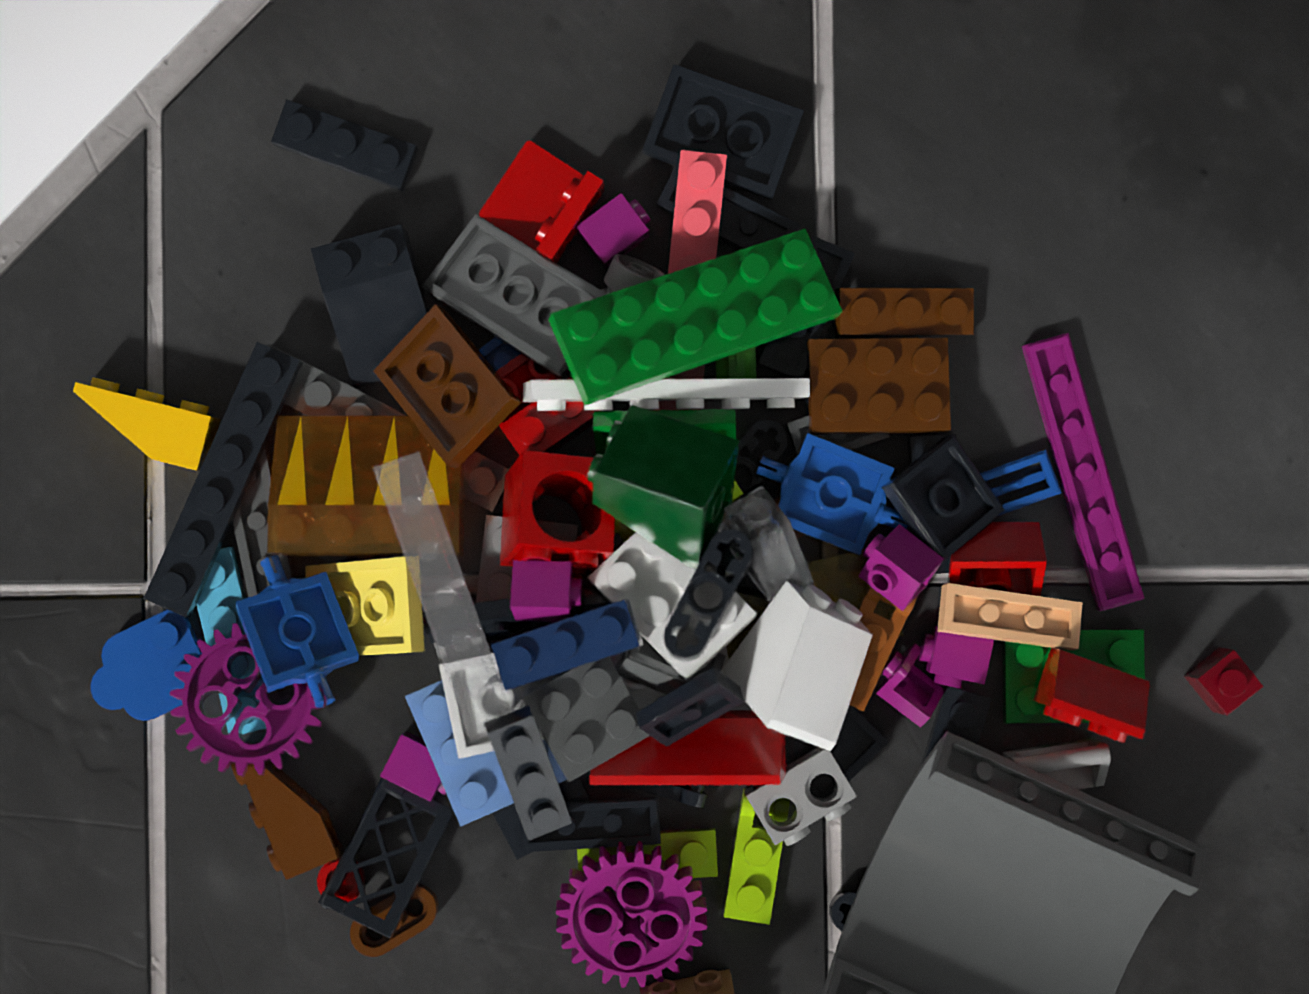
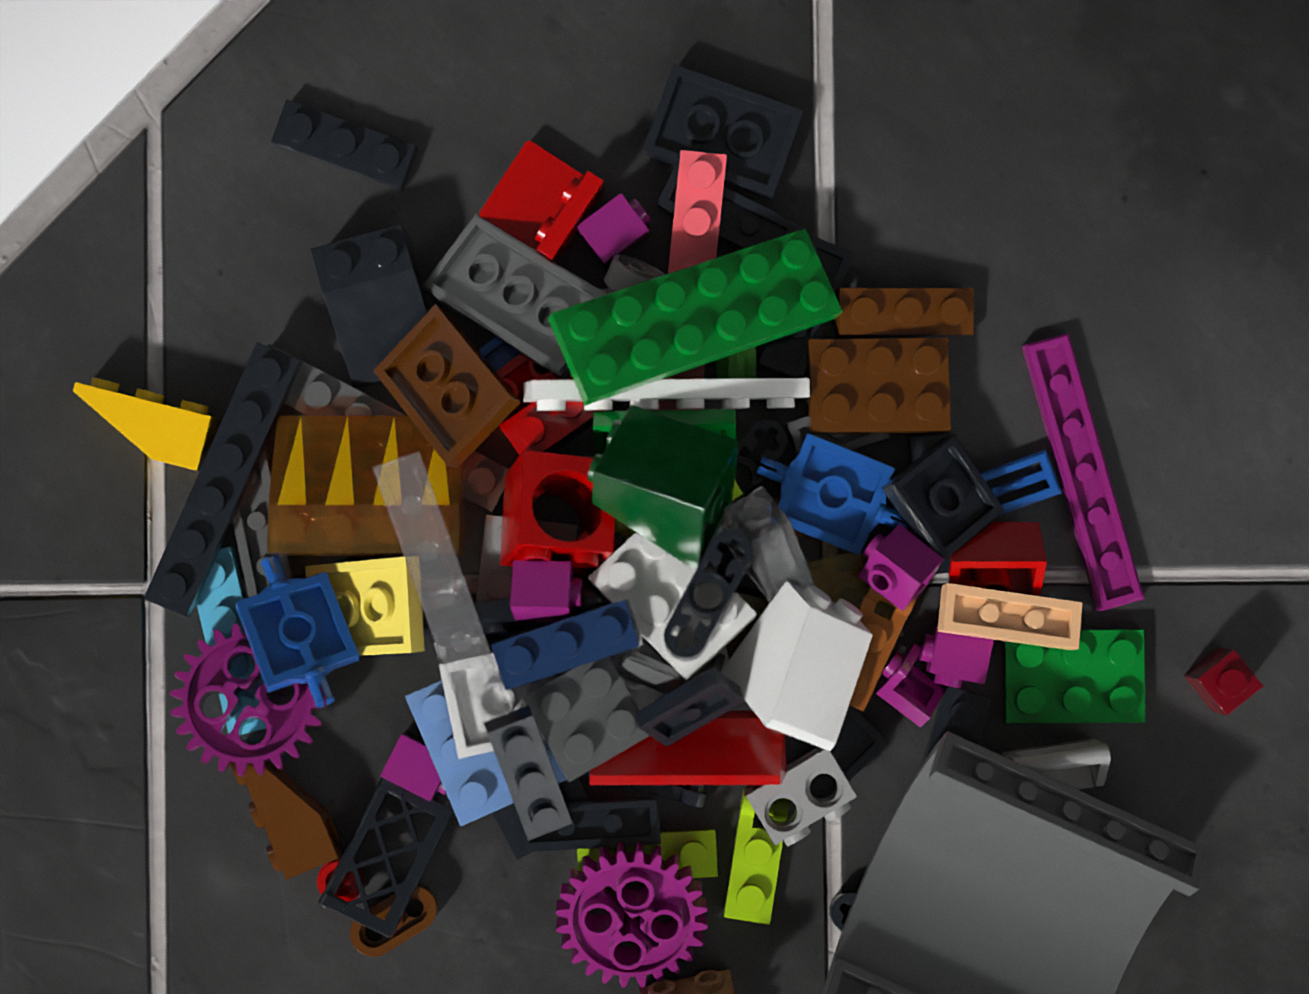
blue plate [91,609,202,721] -> none
red slope [1033,648,1150,743] -> none

